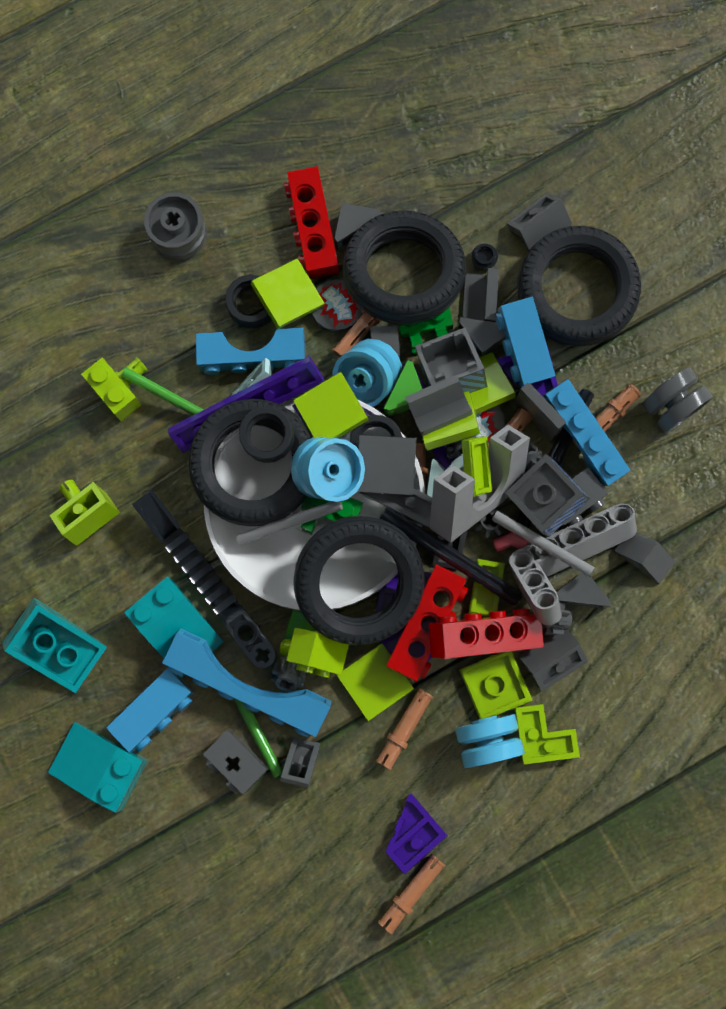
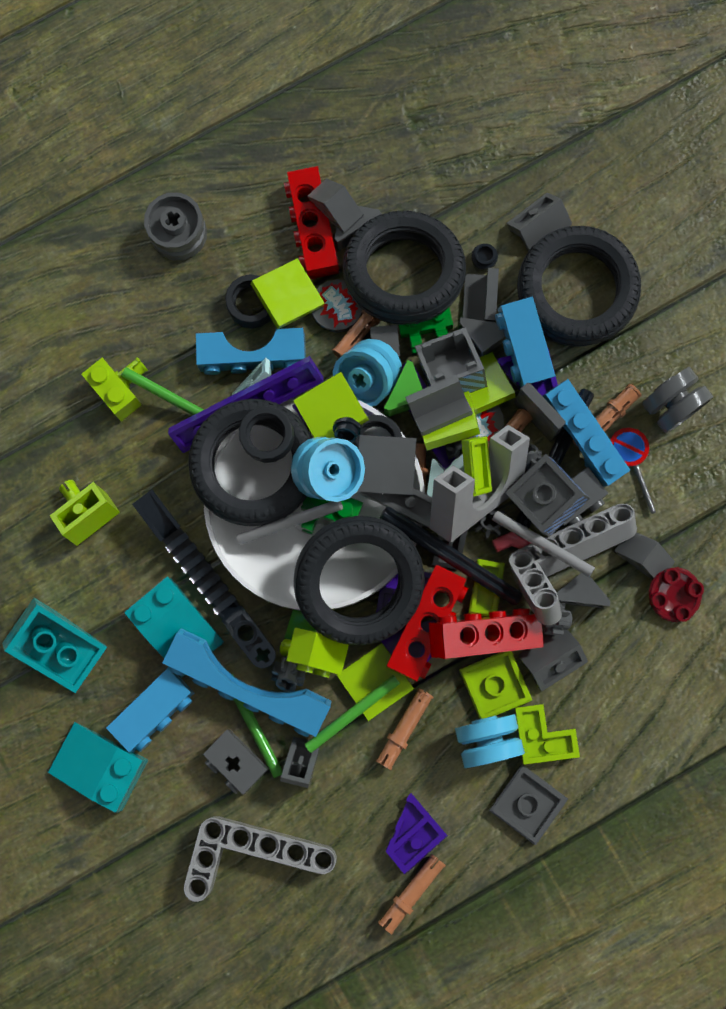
none -> light grey beam [184,816,337,902]
none -> bright green bar [304,675,400,753]
none -> dark grey slope [307,178,363,234]
none -> black plate [333,417,361,442]
none -> dark grey tile [489,764,568,845]
none -> piece [610,427,656,514]
none -> dark red dish [649,567,704,622]

